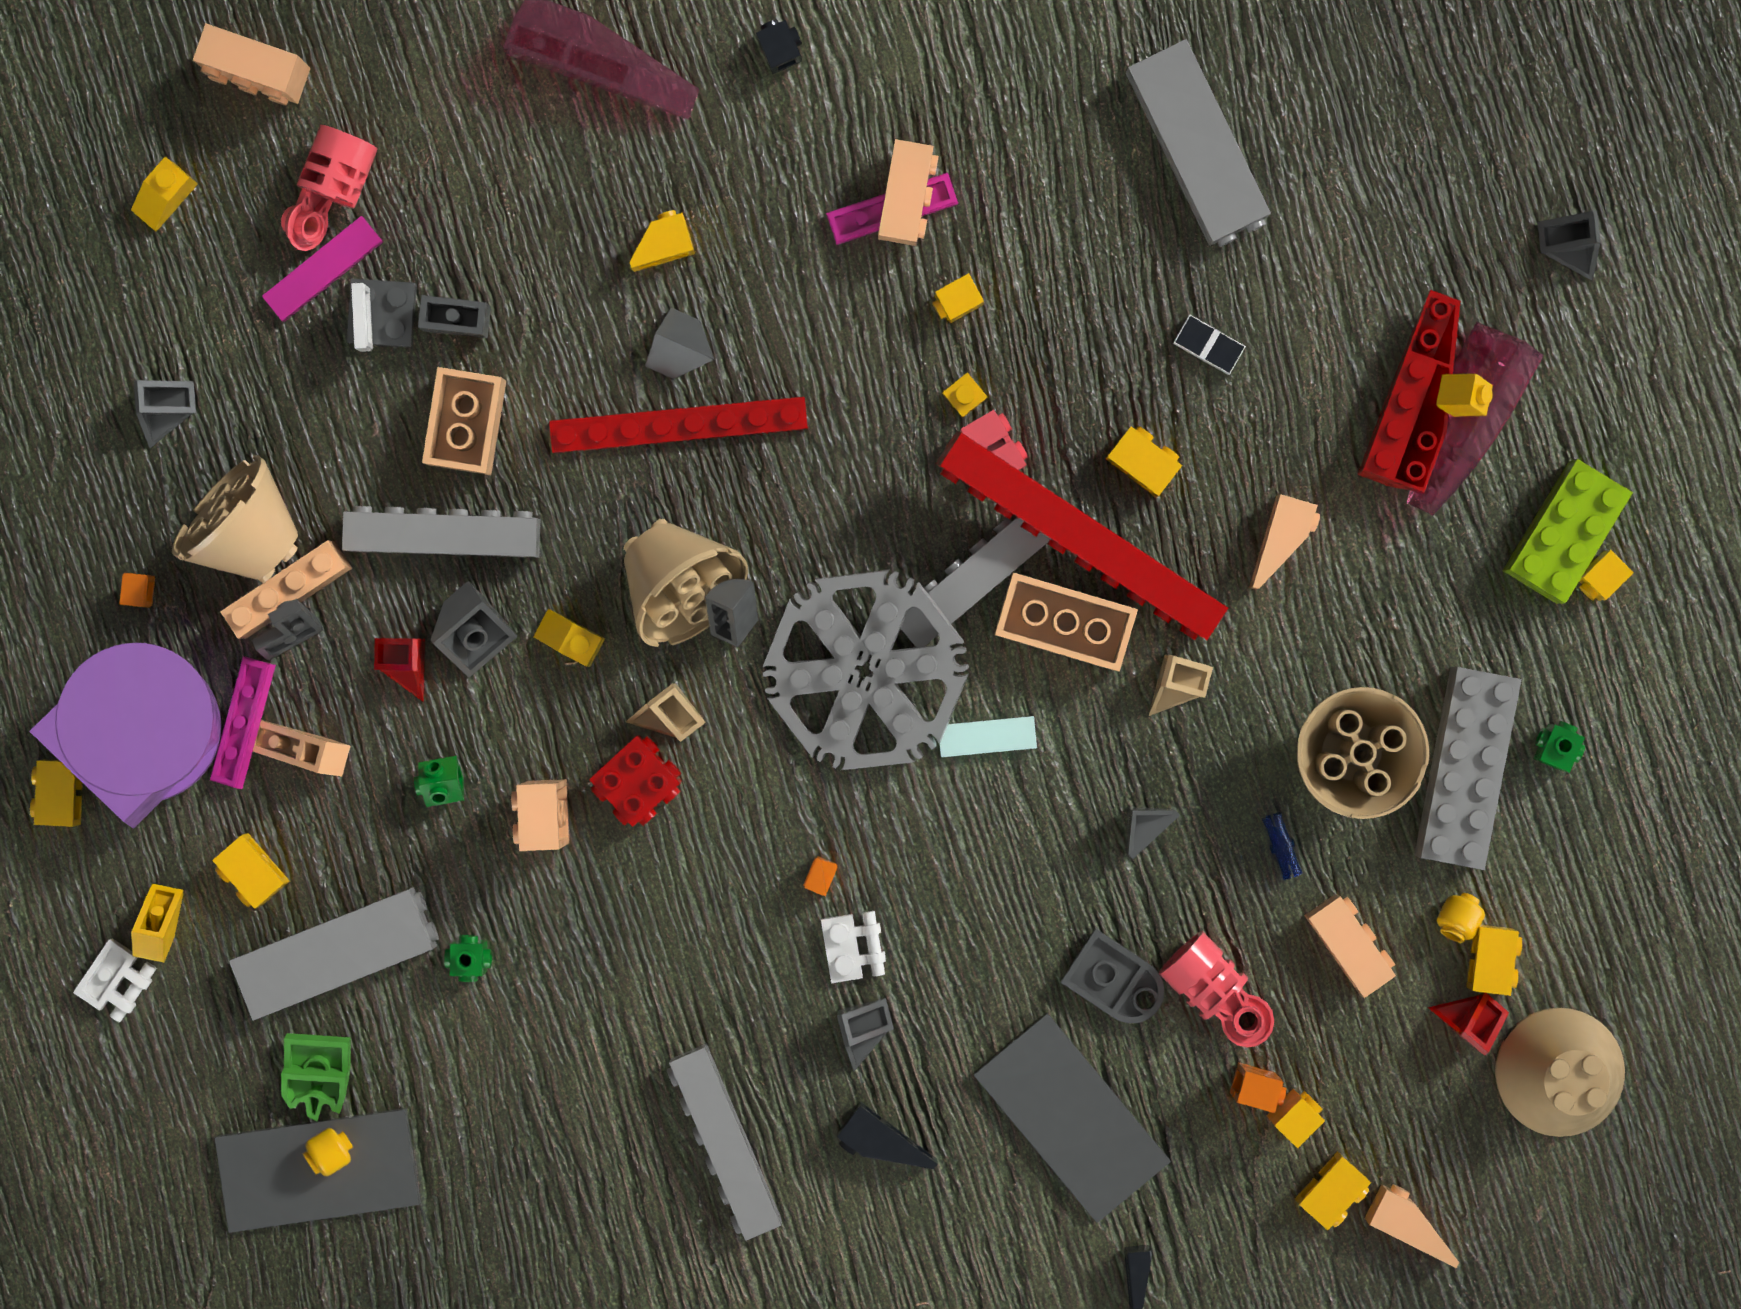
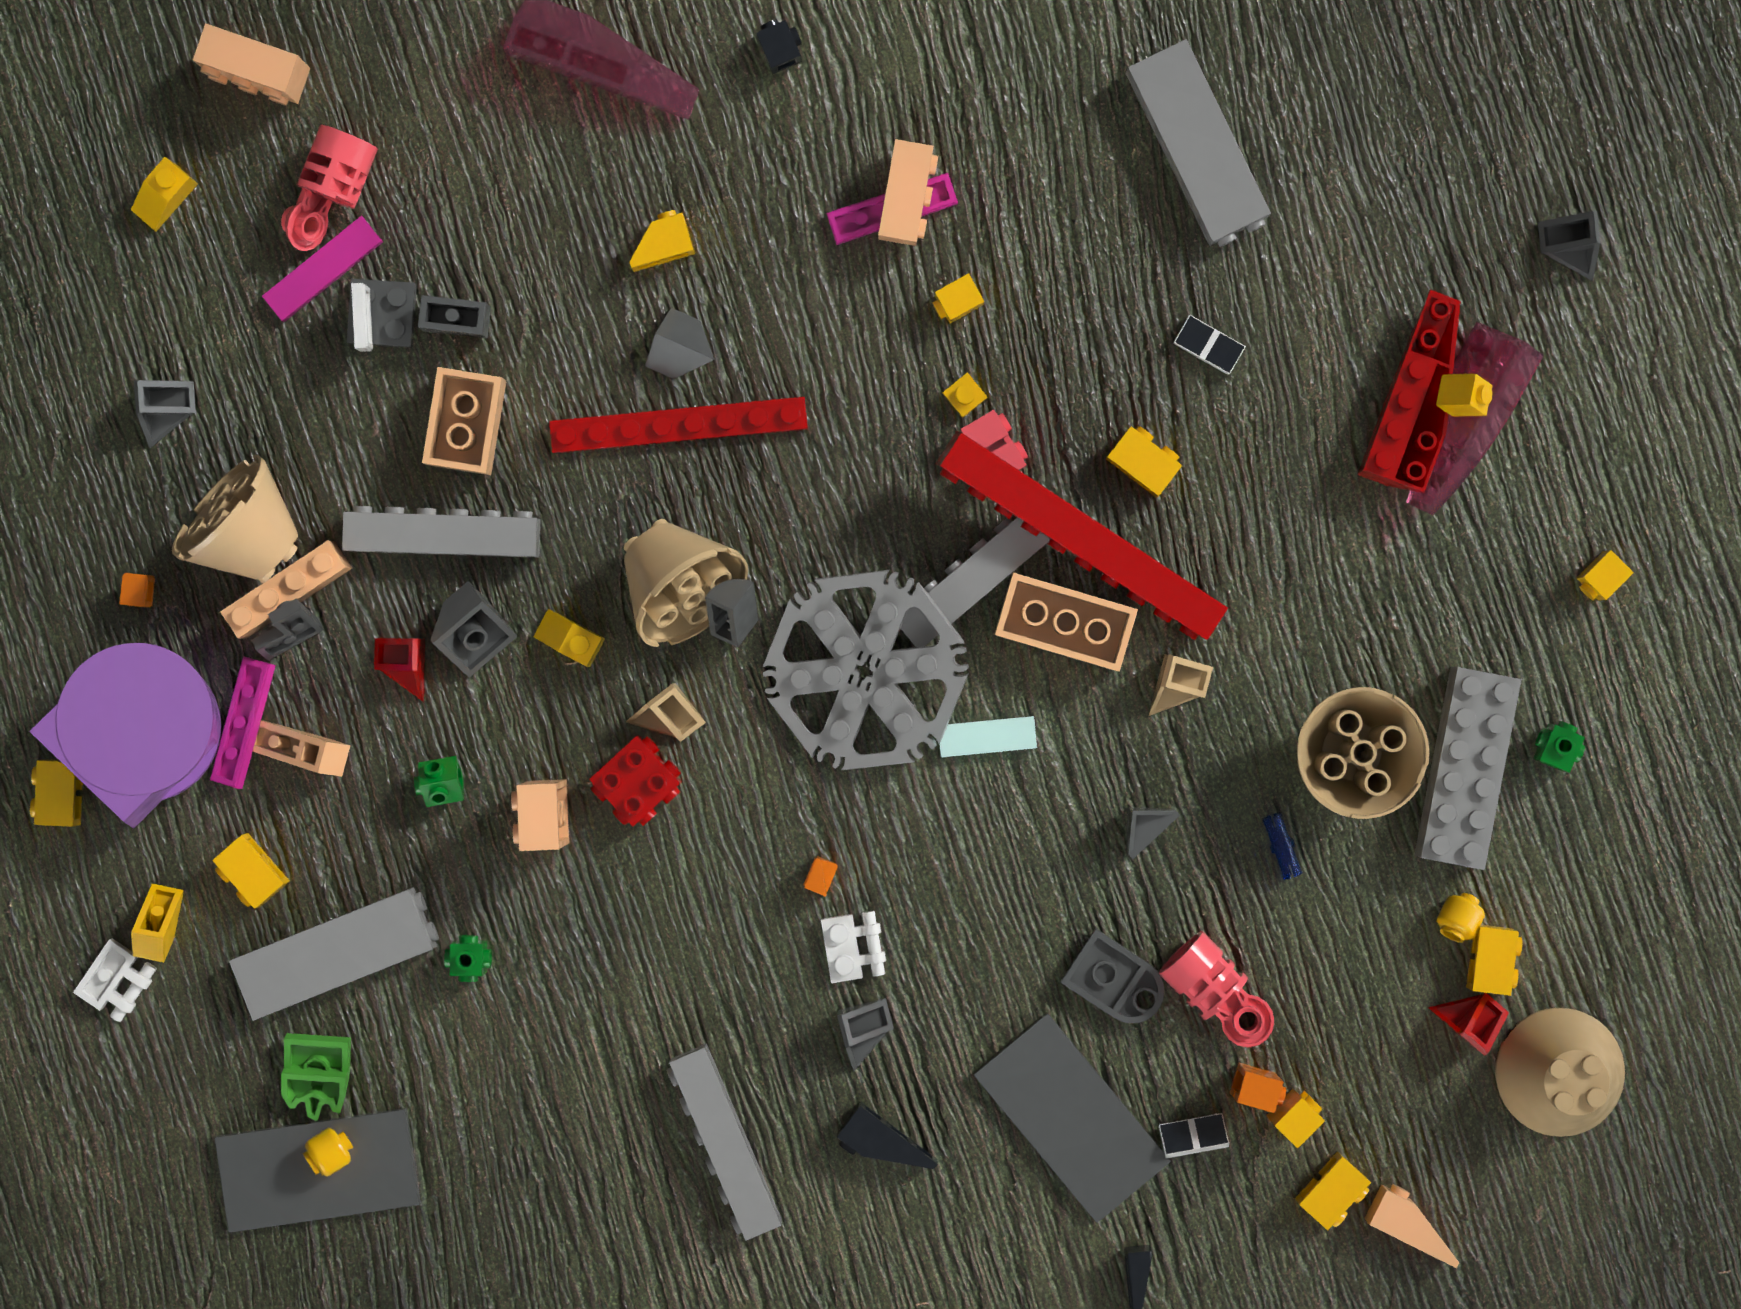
light nougat slope [1249,494,1320,590] -> none
light nougat brick [1304,894,1396,998] -> none
lime brick [1502,459,1633,604] -> none
none -> black tile [1159,1113,1229,1158]

